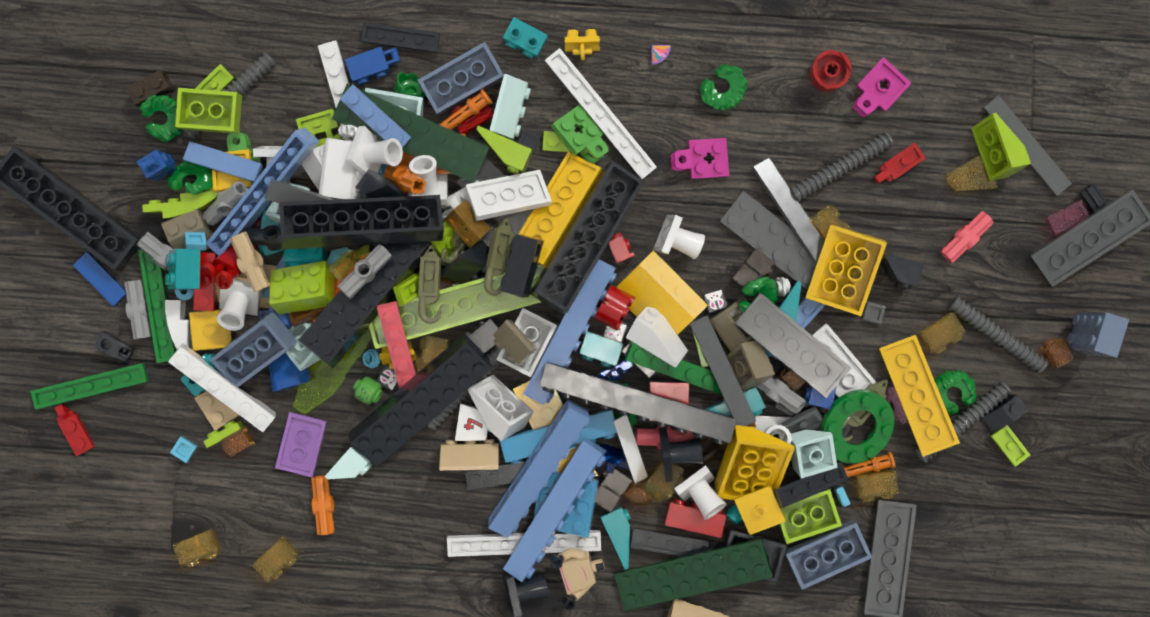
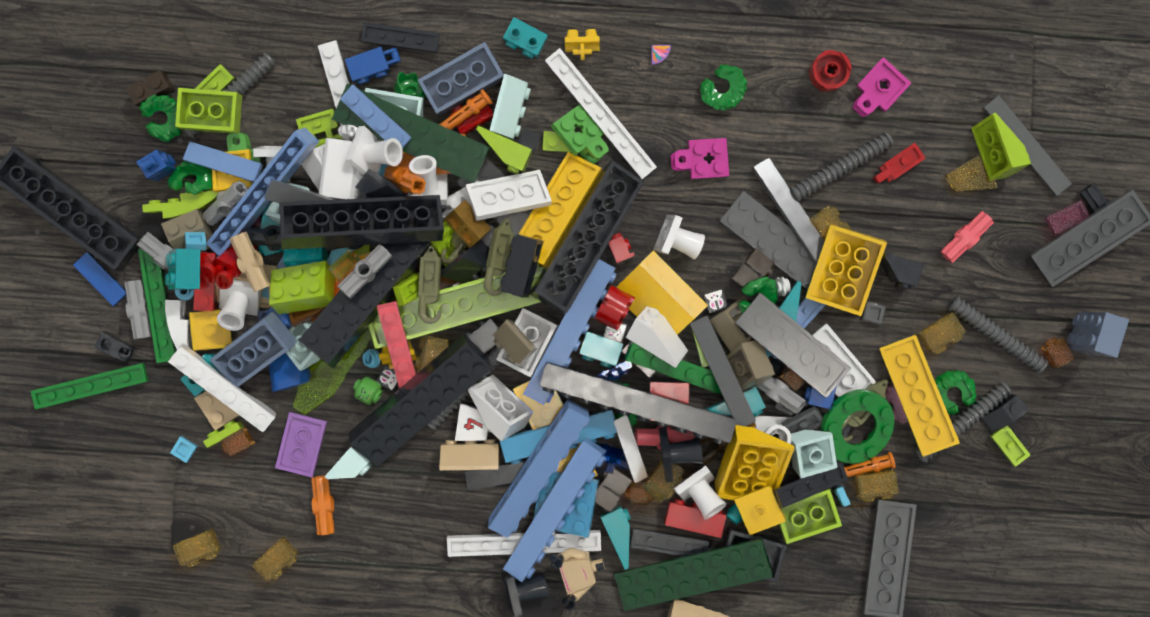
red hinge [55,403,95,456] -> none
sand blue brick [785,519,872,590] -> none

